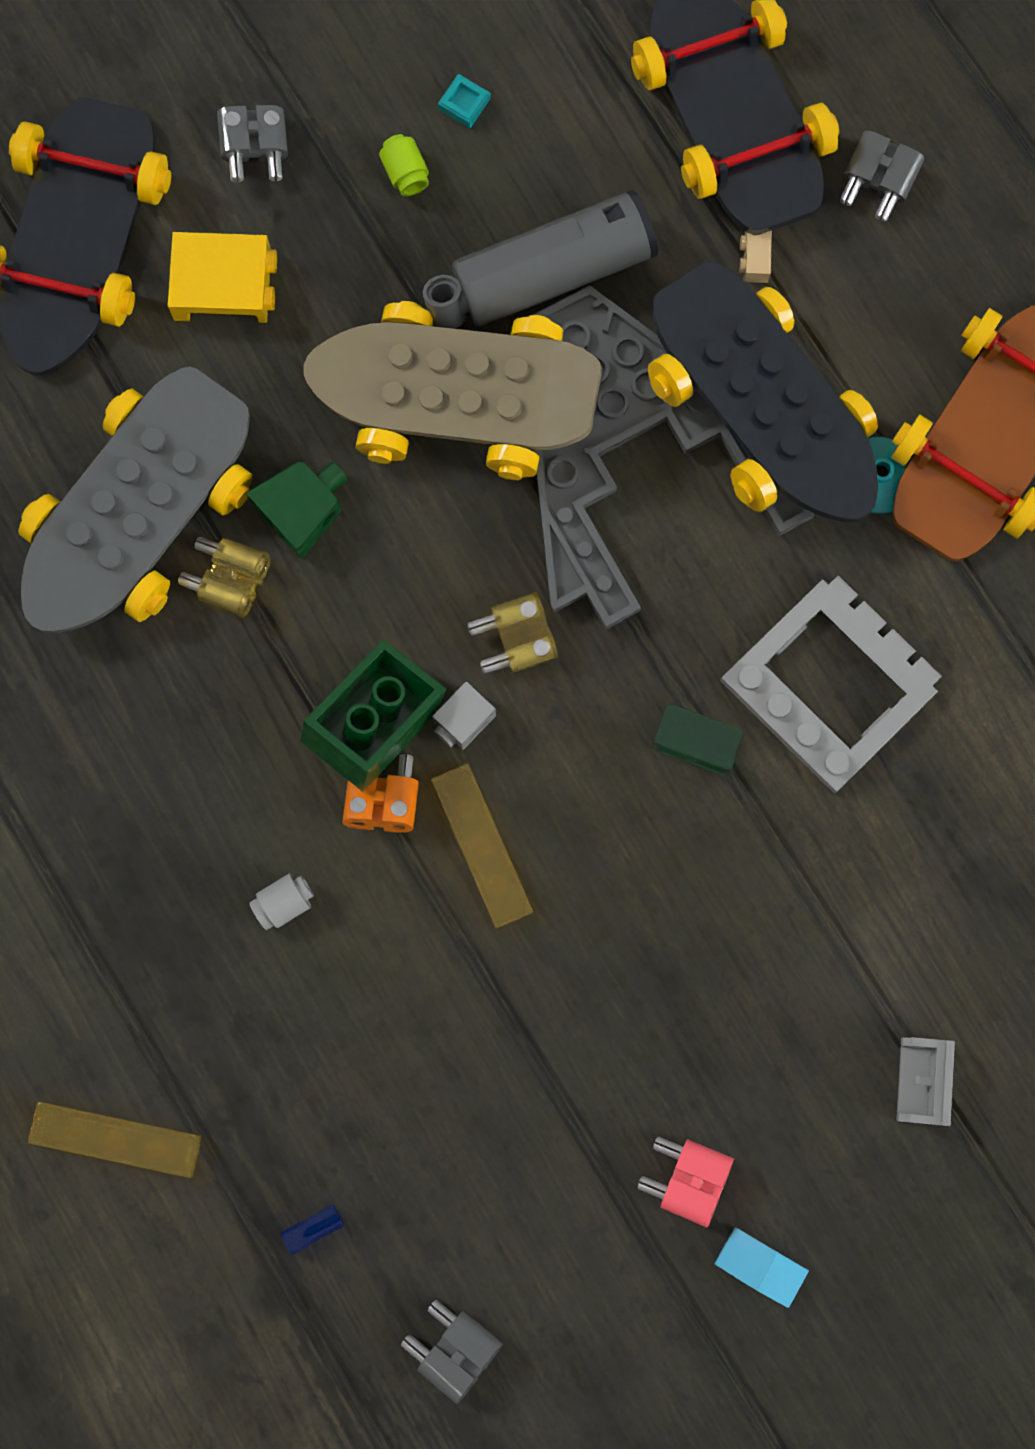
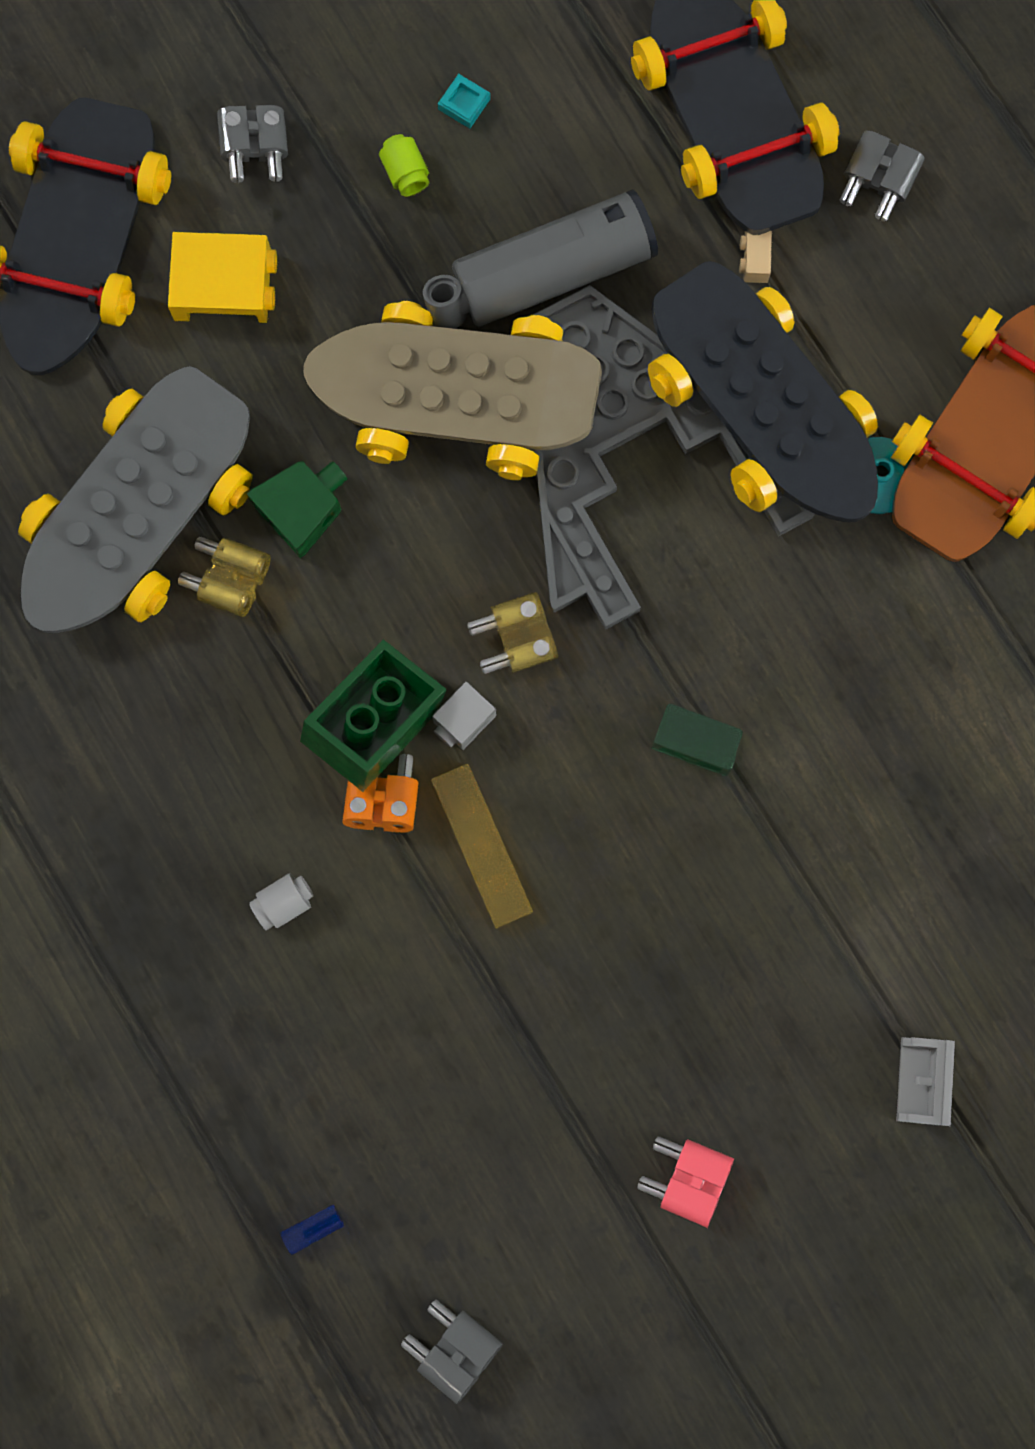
clear yellow tile [28,1101,202,1178] -> none
medium azure slope [714,1227,809,1308] -> none
light grey hinge [720,576,942,794] -> none

